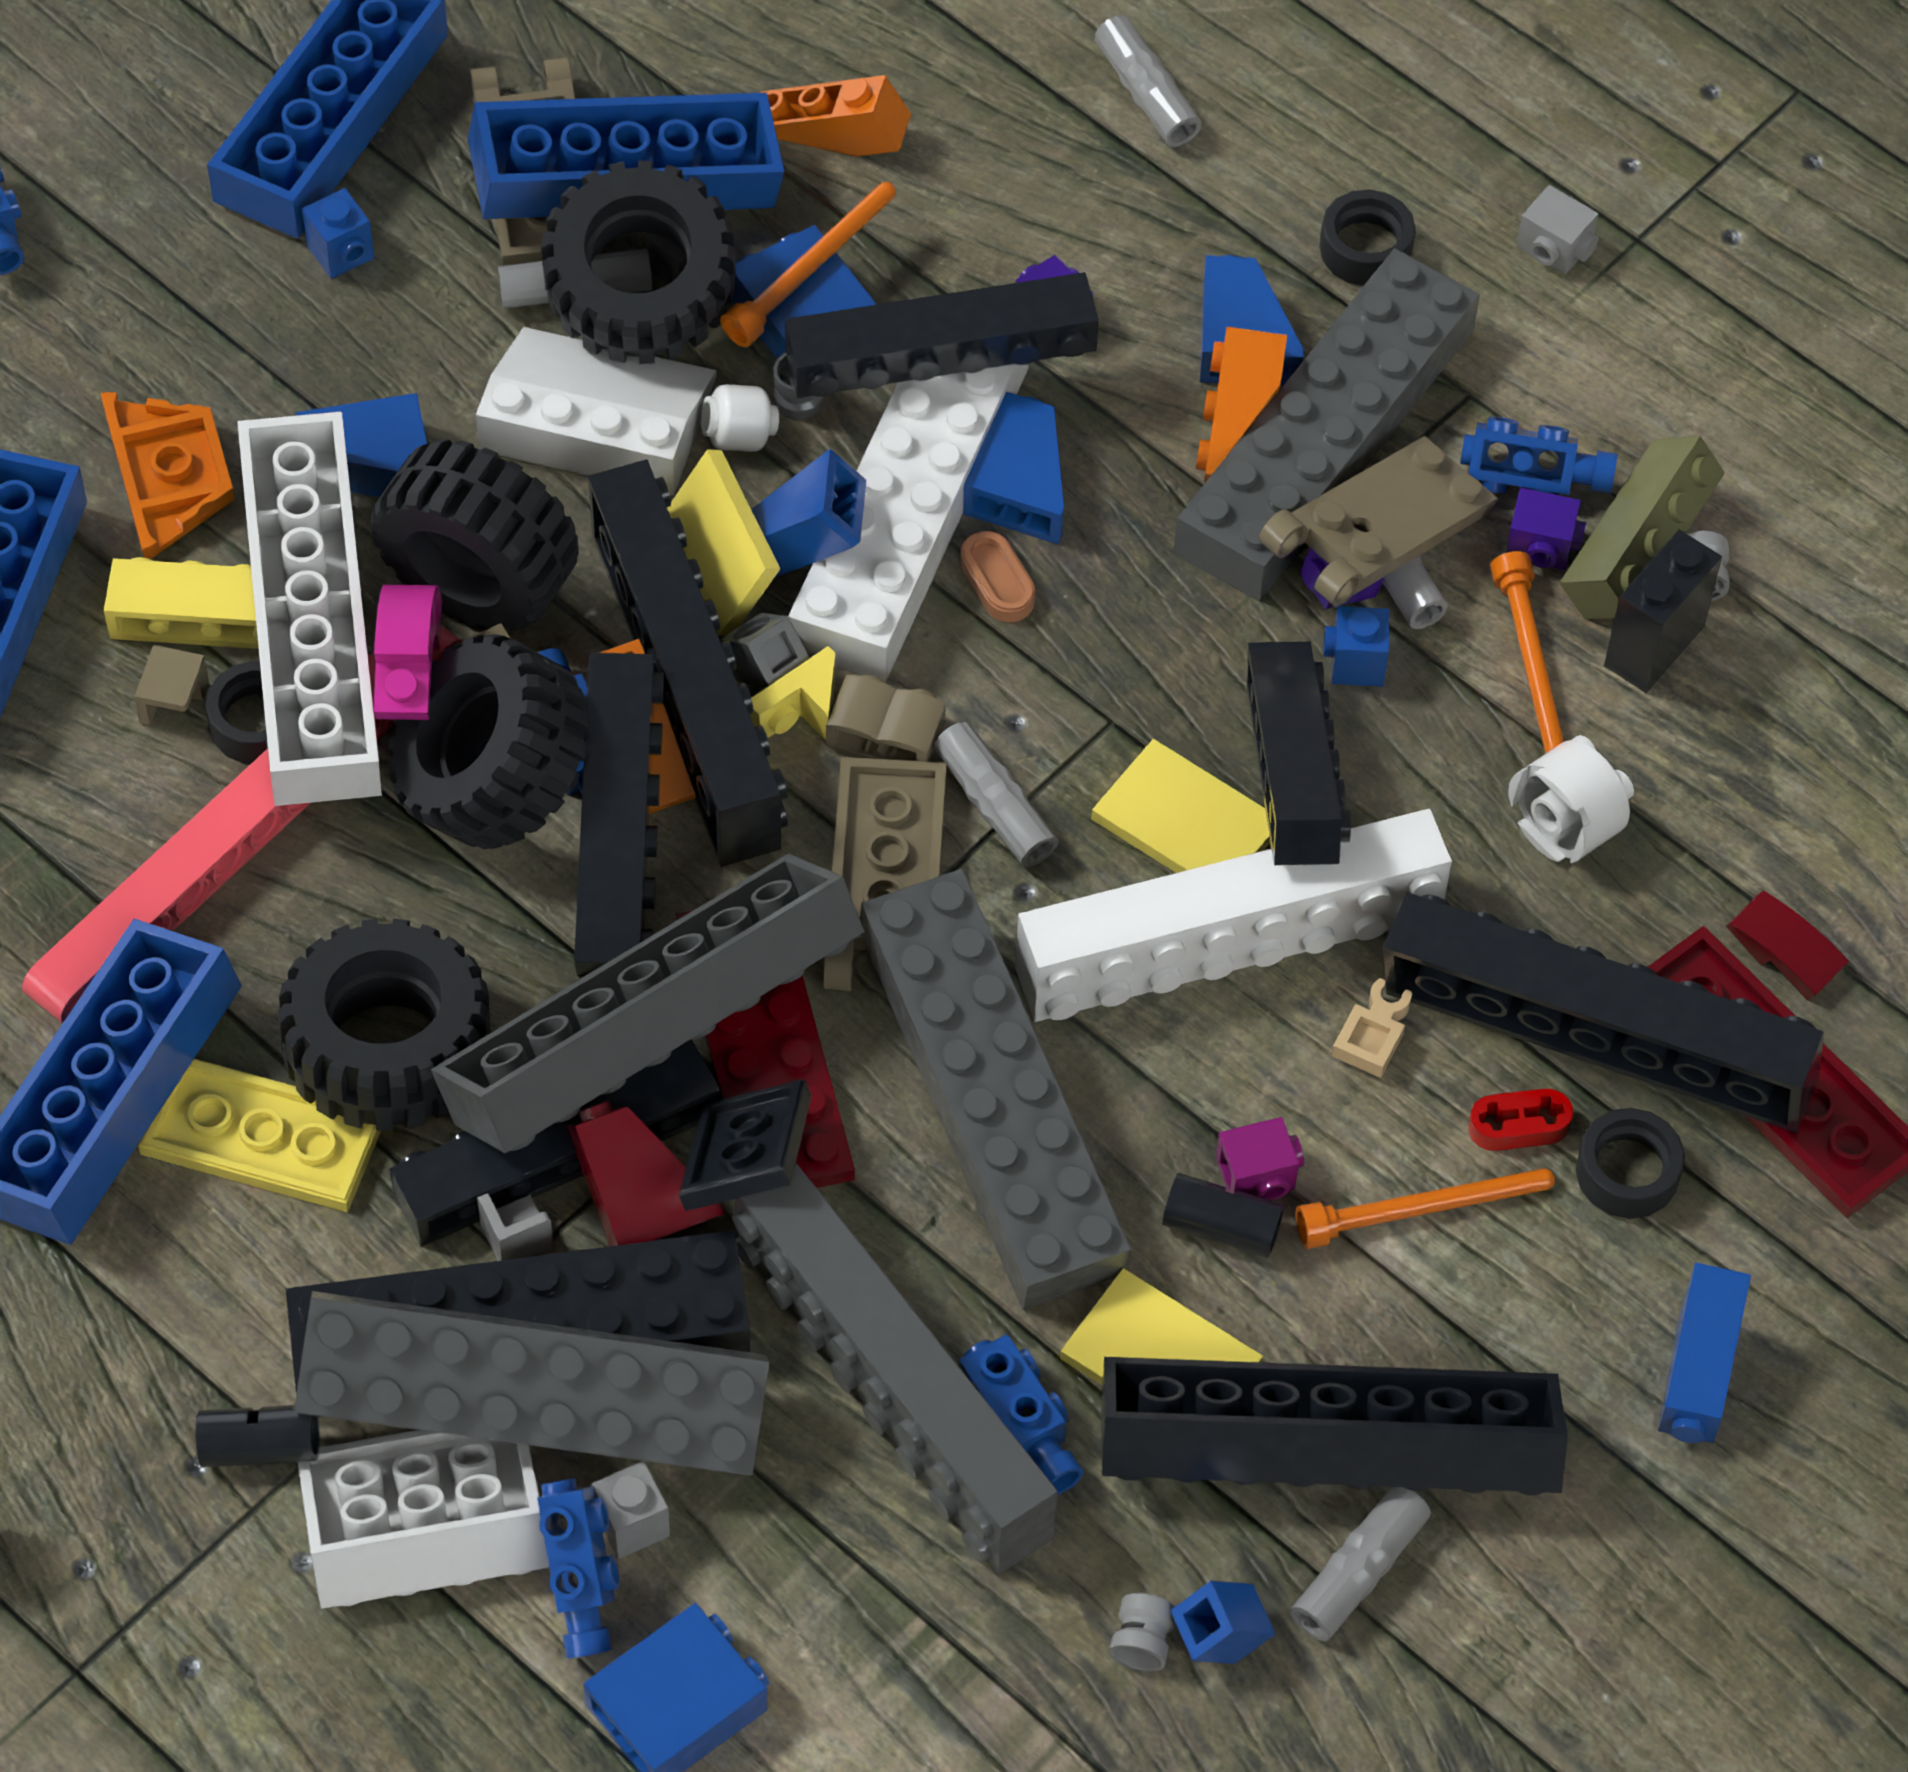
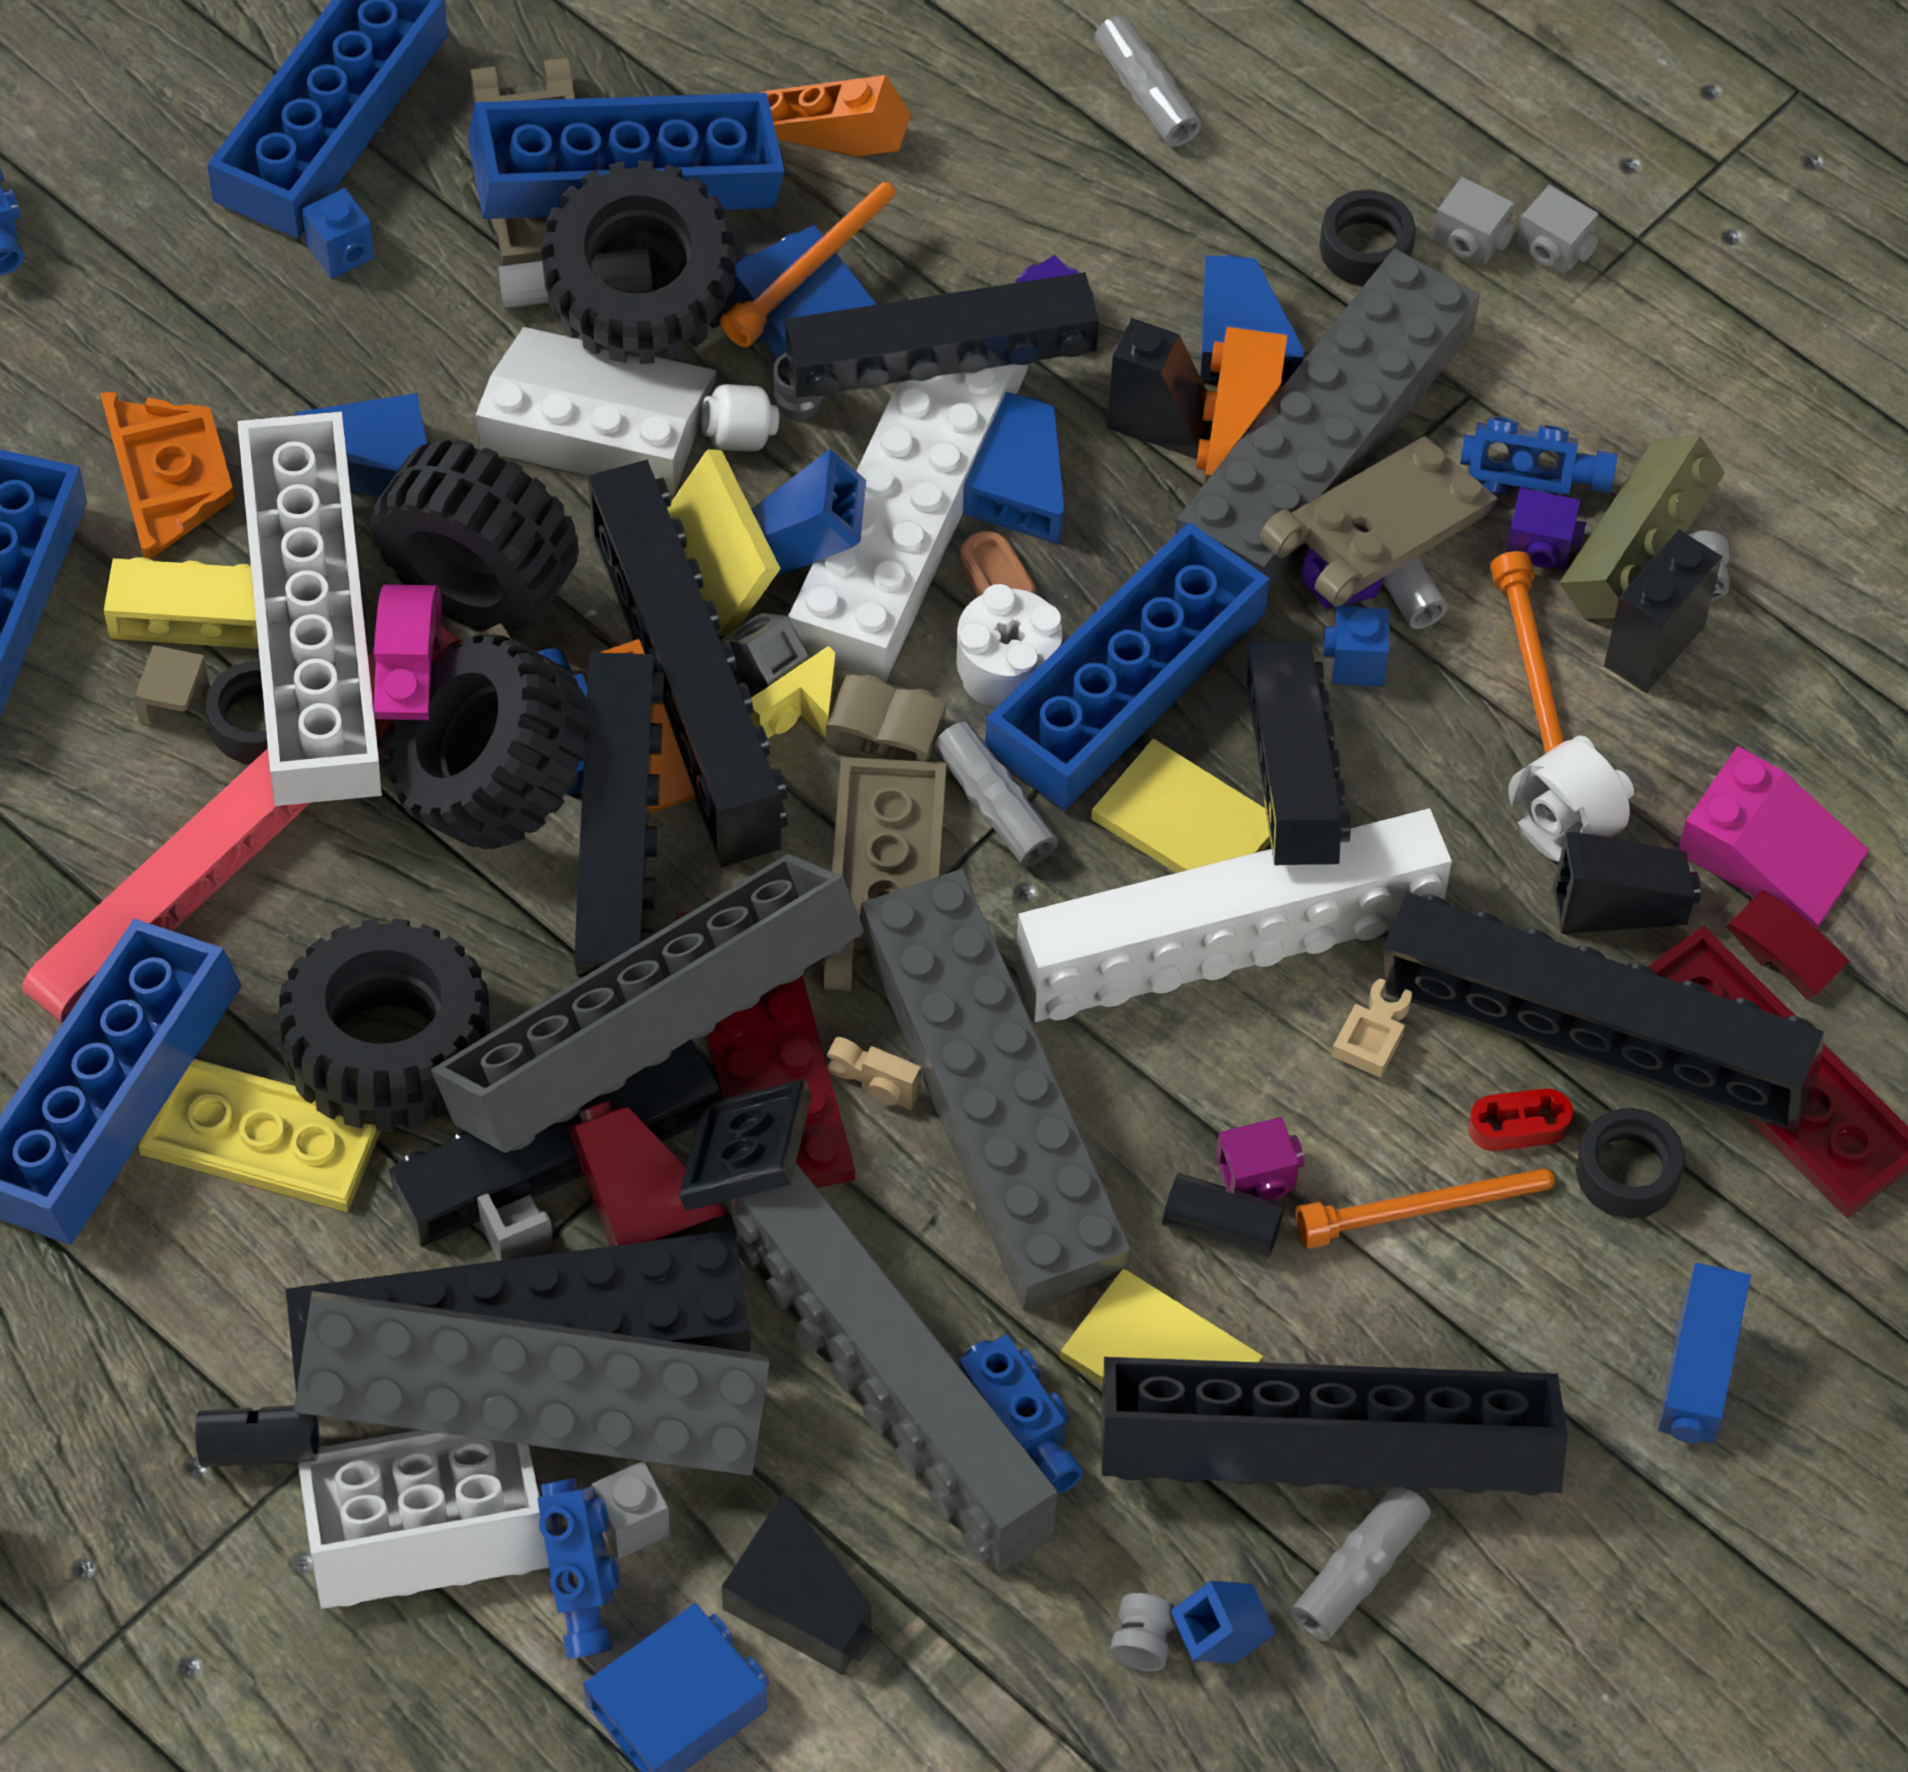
none -> black slope [722,1494,876,1675]
none -> tan plate [827,1037,921,1110]
none -> white brick [956,584,1062,709]
none -> blue brick [985,522,1270,811]
none -> black slope [1107,318,1213,459]
none -> light grey brick [1433,177,1515,266]
none -> black slope [1553,832,1701,934]
none -> dark pink slope [1678,746,1869,929]

